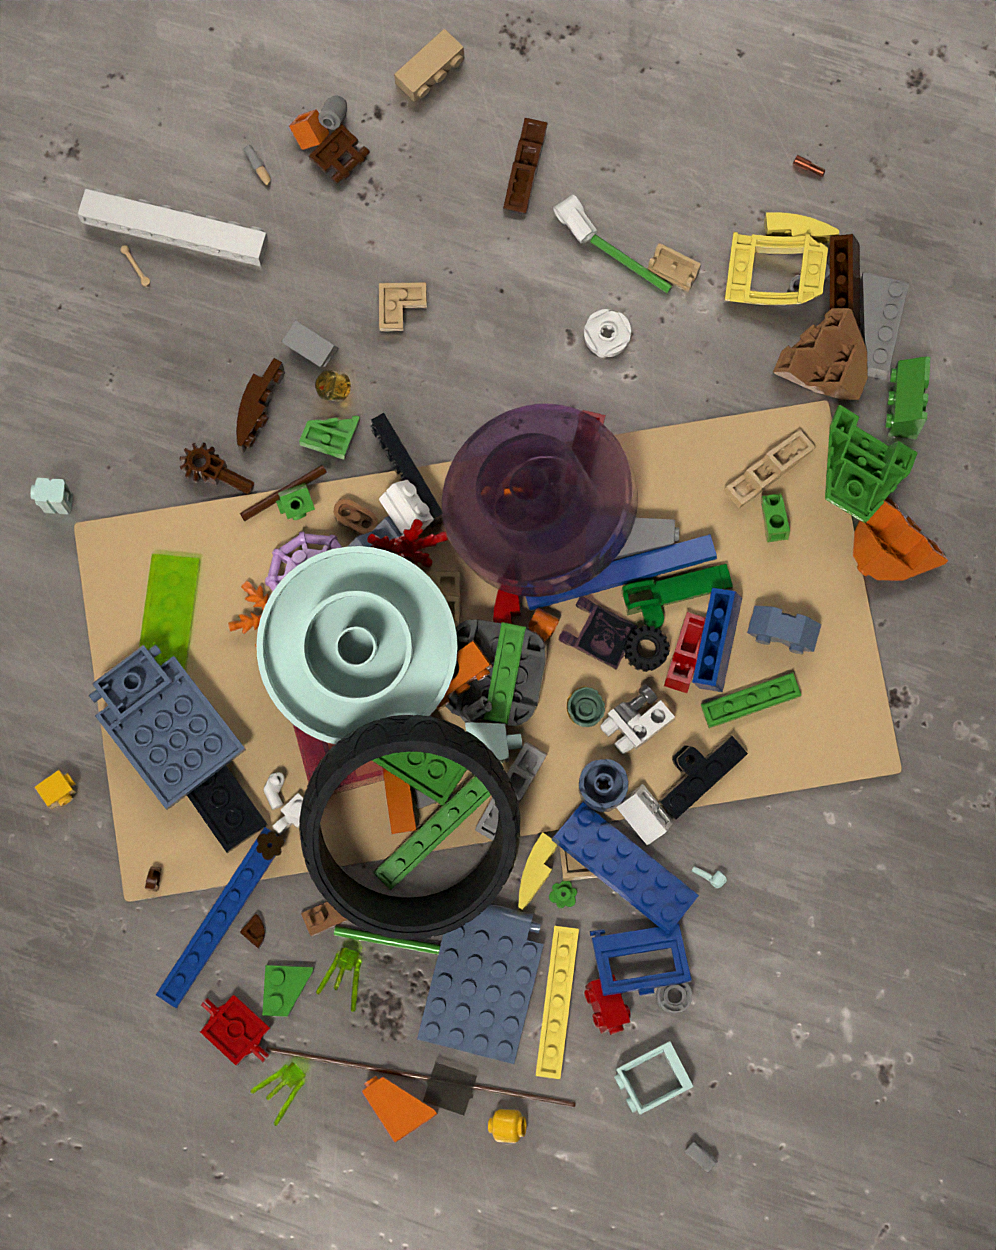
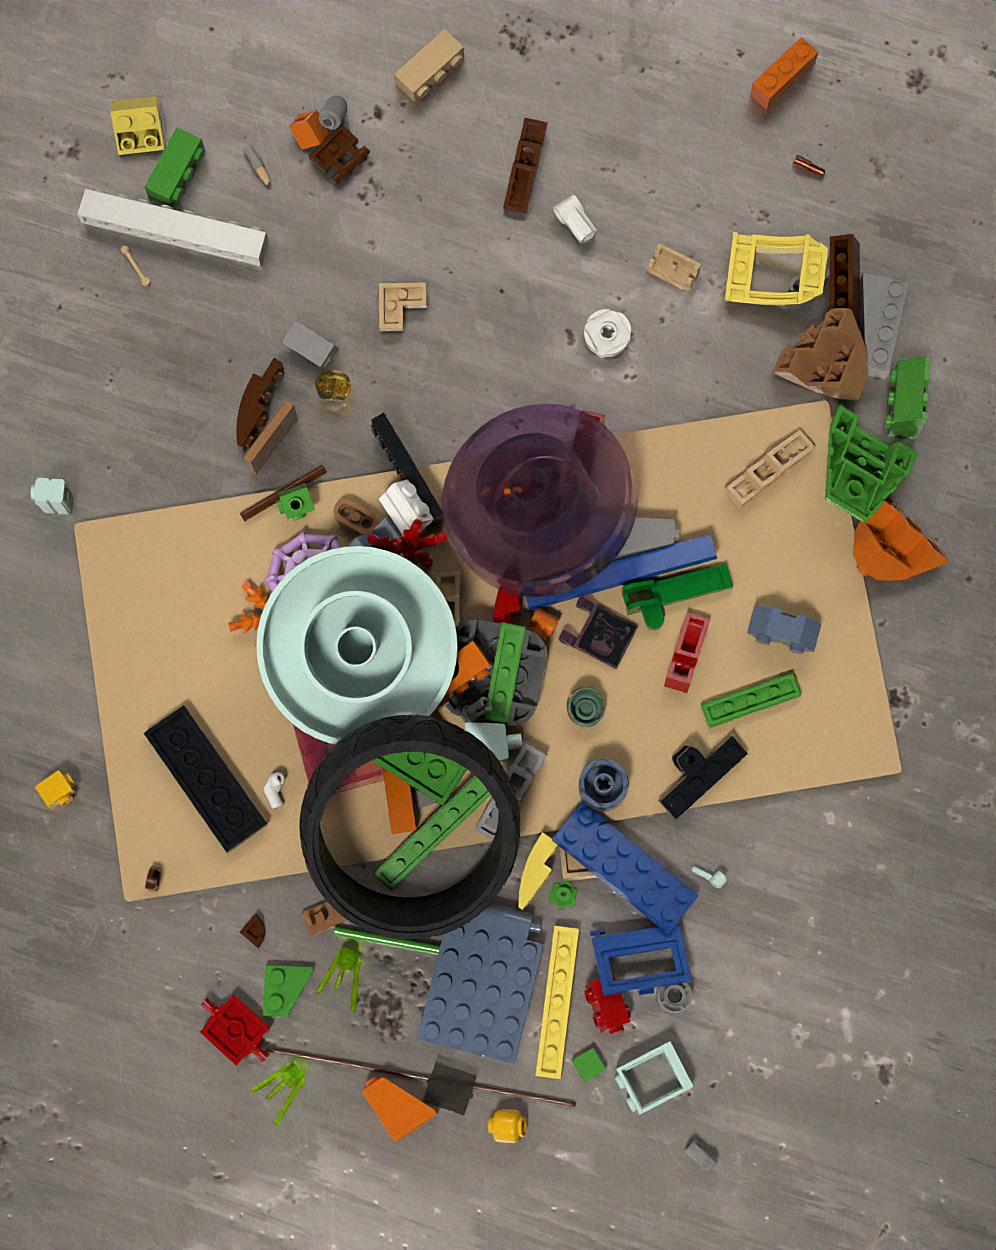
sand blue plate [89,645,246,810] -> none
clear neon green plate [139,553,201,671] -> none
blue tile [156,827,286,1008] -> none
reddish brown gear [180,442,255,494] -> none
dark brown plant [256,831,284,860] -> none
white plate [272,793,303,836] -> none
bright green wing [299,416,360,460] -> none
bright green bar [590,234,672,294] -> none
white hips [600,684,675,754] -> none
white hinge [616,784,674,845] -> none
black tyre [624,626,670,672] -> none
blue brick [692,588,742,692] -> none
bright green leg [761,493,790,543] -> none
light yellow slope [764,212,839,244] -> none
none -> light yellow slope [110,96,165,155]
none -> bright green brick [144,127,205,207]
none -> medium nougat tile [244,401,298,475]
none -> bright green tile [572,1048,606,1083]
none -> orange brick [750,37,818,110]

